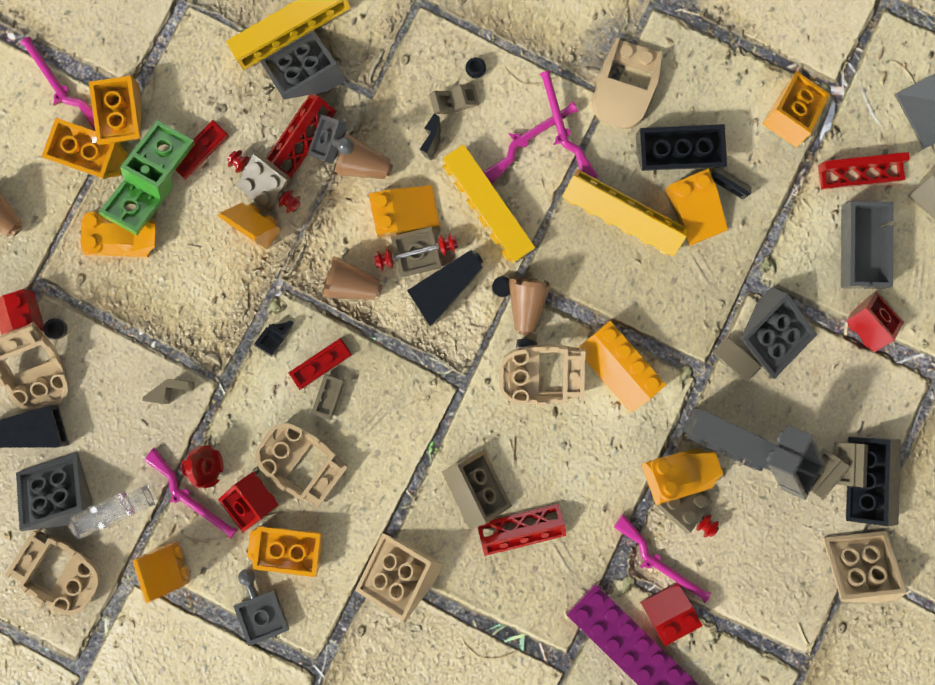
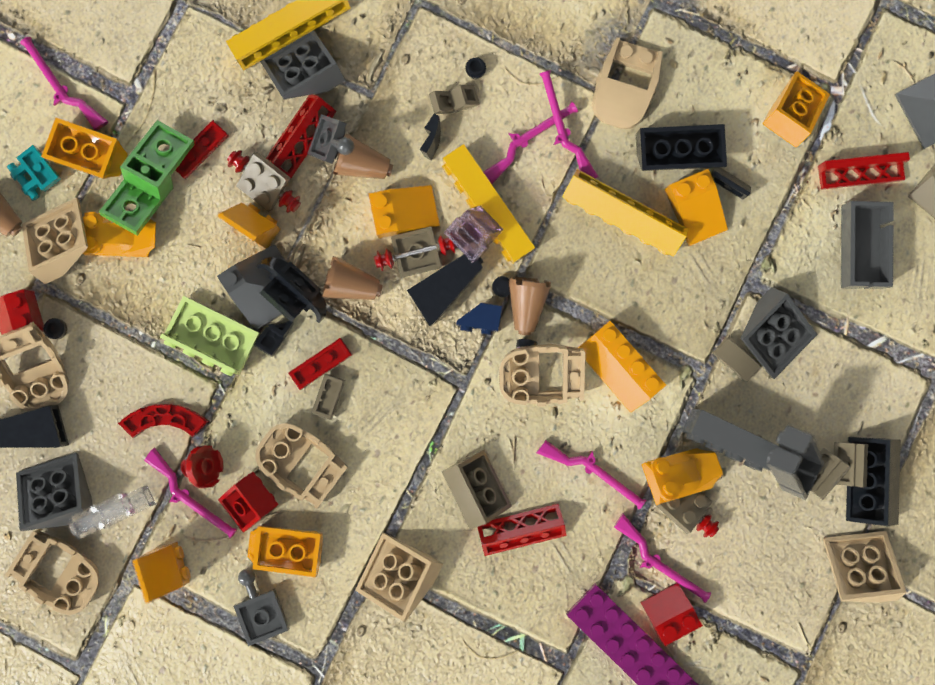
light orange slope [89,75,142,145] -> none
dark tan slope [142,379,194,404] -> none
red slope [846,291,904,353] -> none
none -> teal plate [7,145,61,201]
none -> tan slope [22,197,88,284]
none -> red tile [118,404,209,438]
none -> yellowish green bracket [160,296,260,376]
none -> dark grey slope [217,244,285,331]
none -> black plate [256,257,327,323]
none -> plate [444,206,504,263]
none -> dark blue slope [456,303,502,335]
none -> dark pink piece [536,440,646,510]

